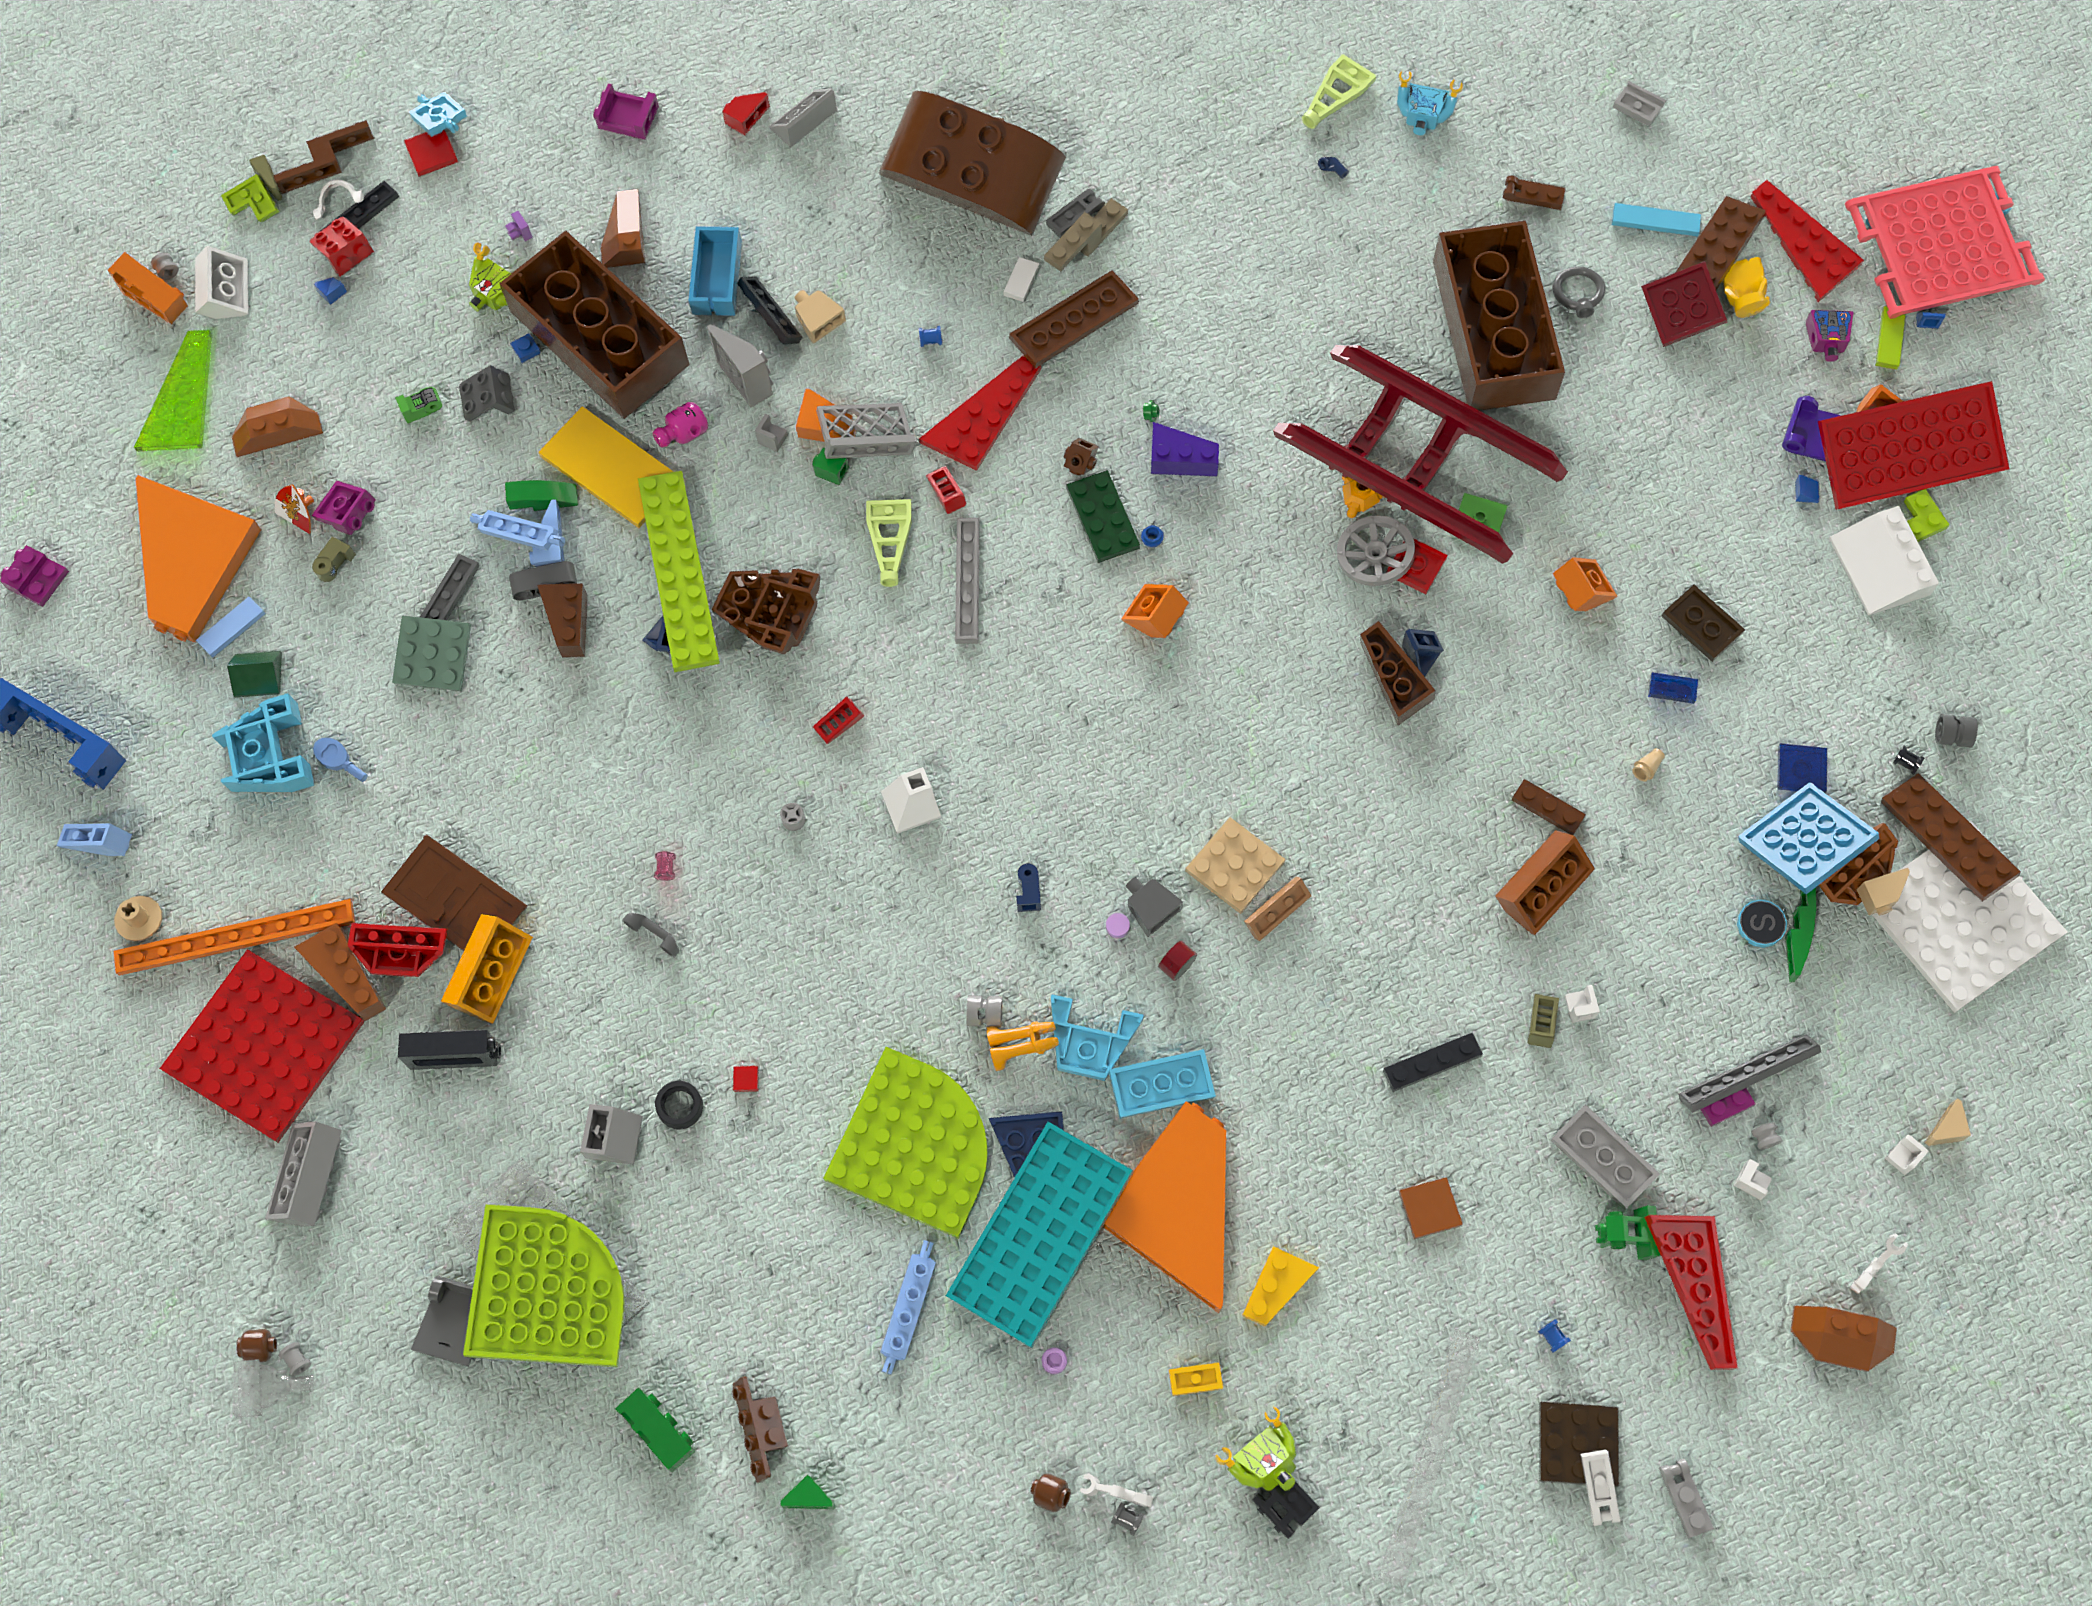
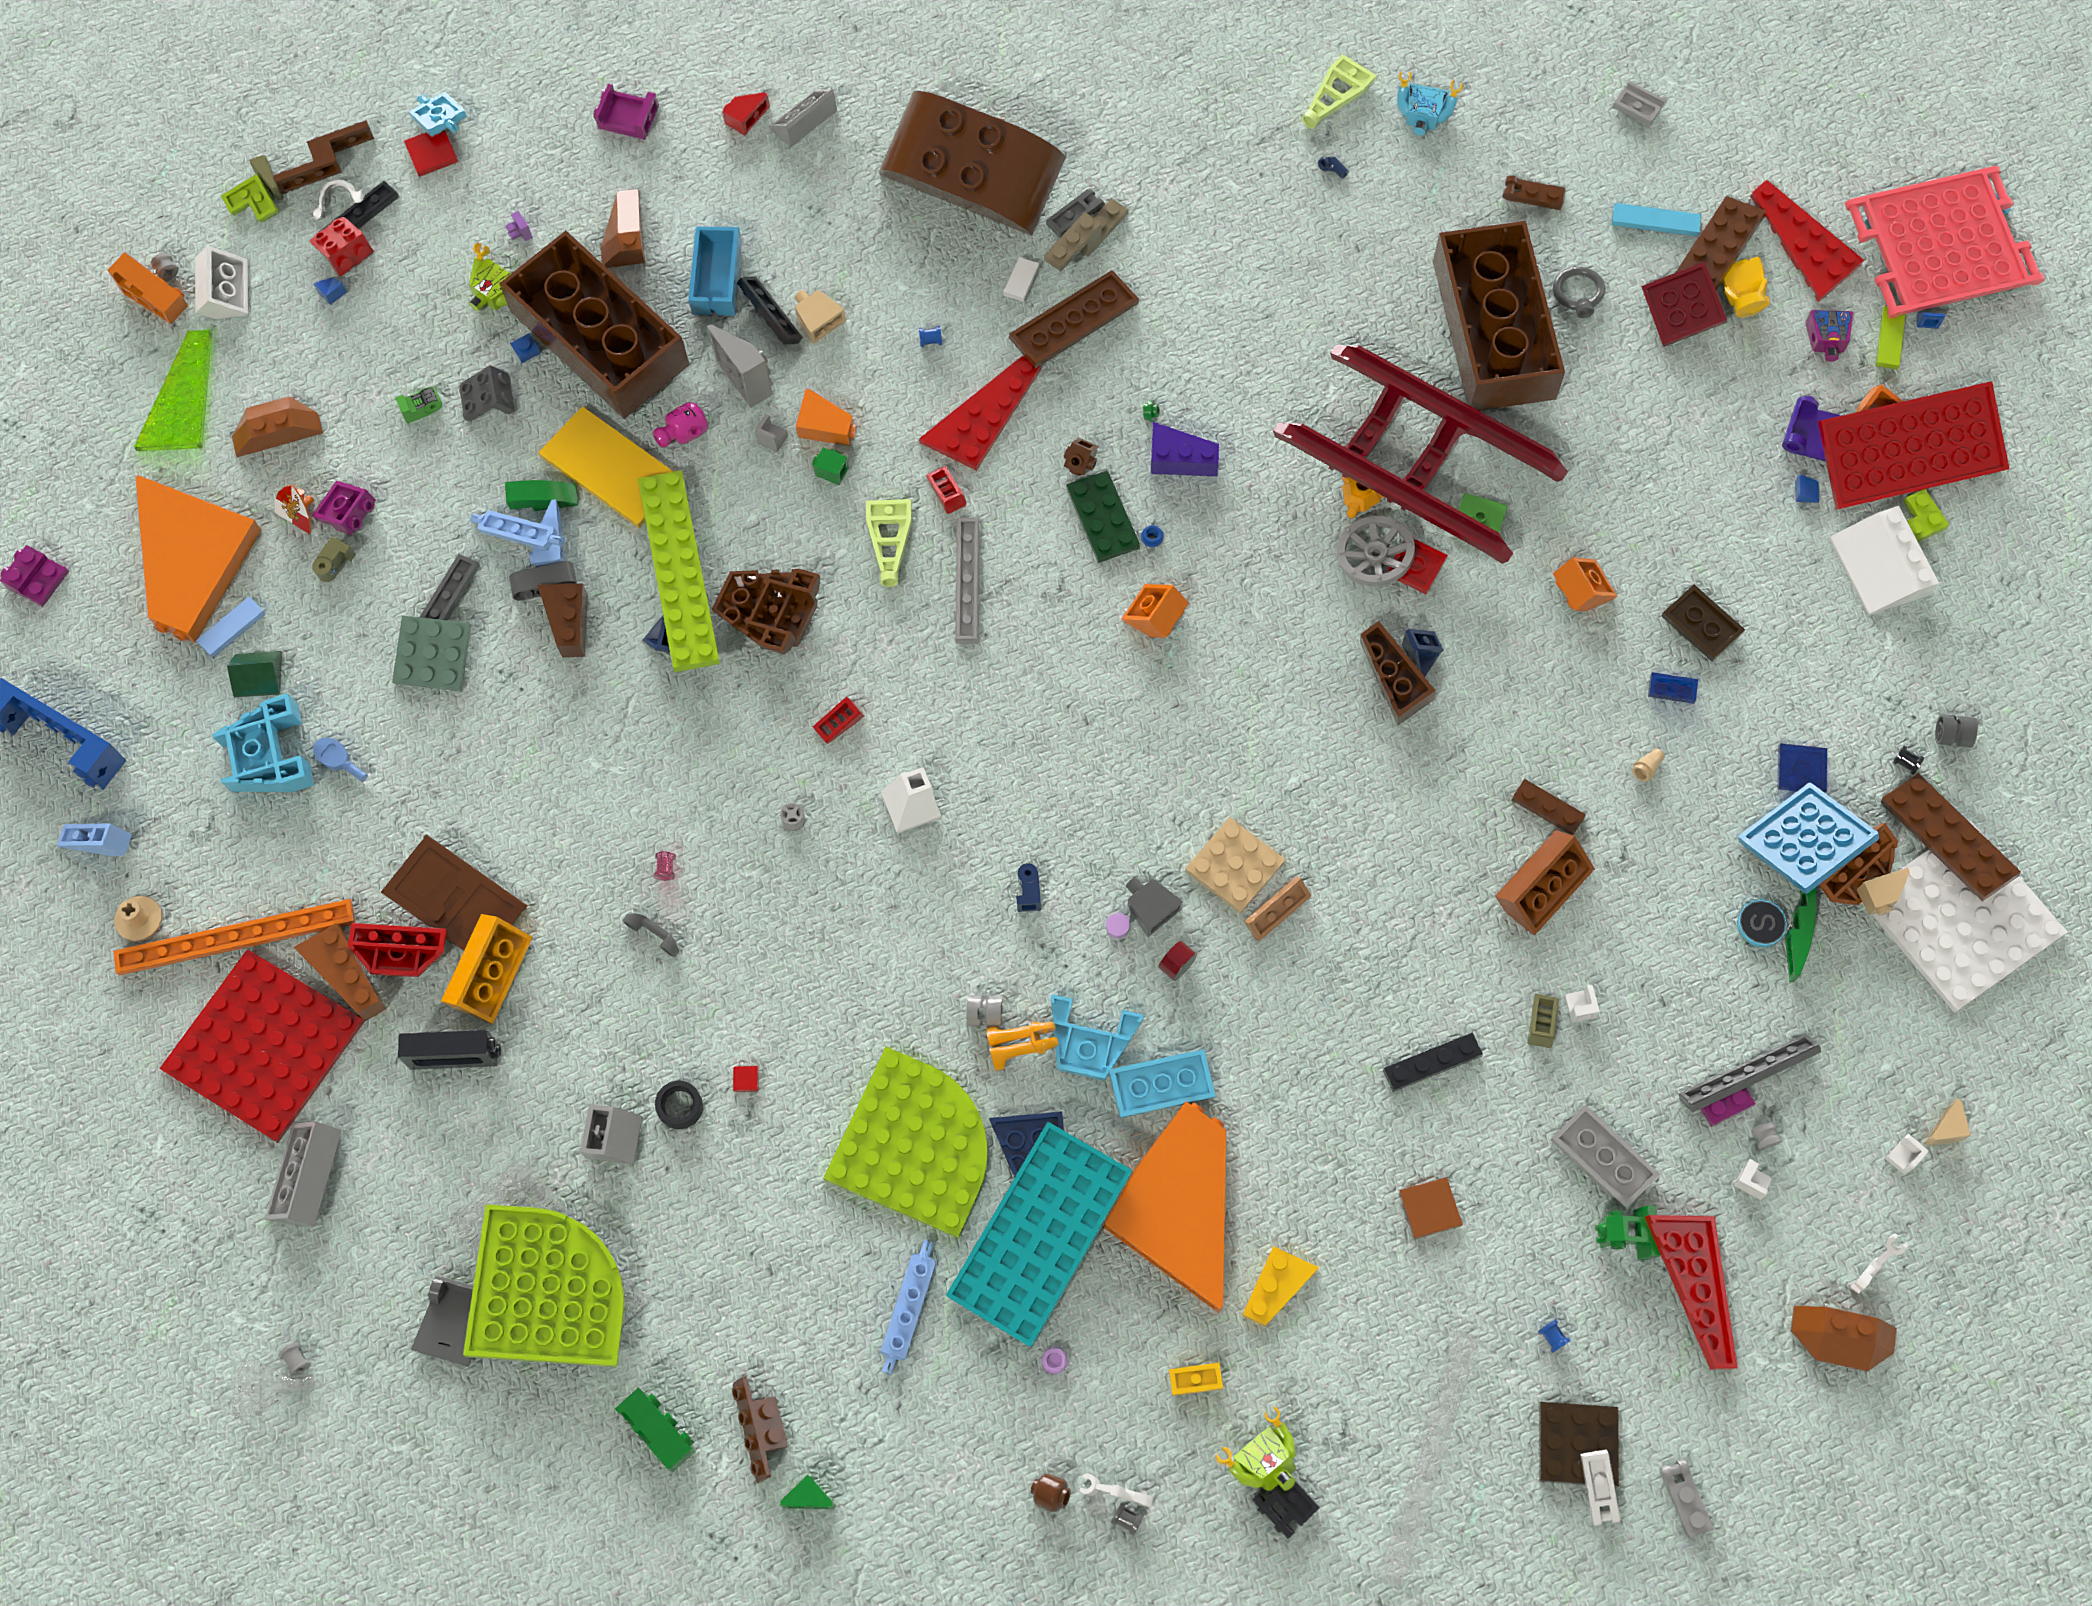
reddish brown head [236,1329,277,1364] -> none
light grey fence [816,403,916,459] -> none

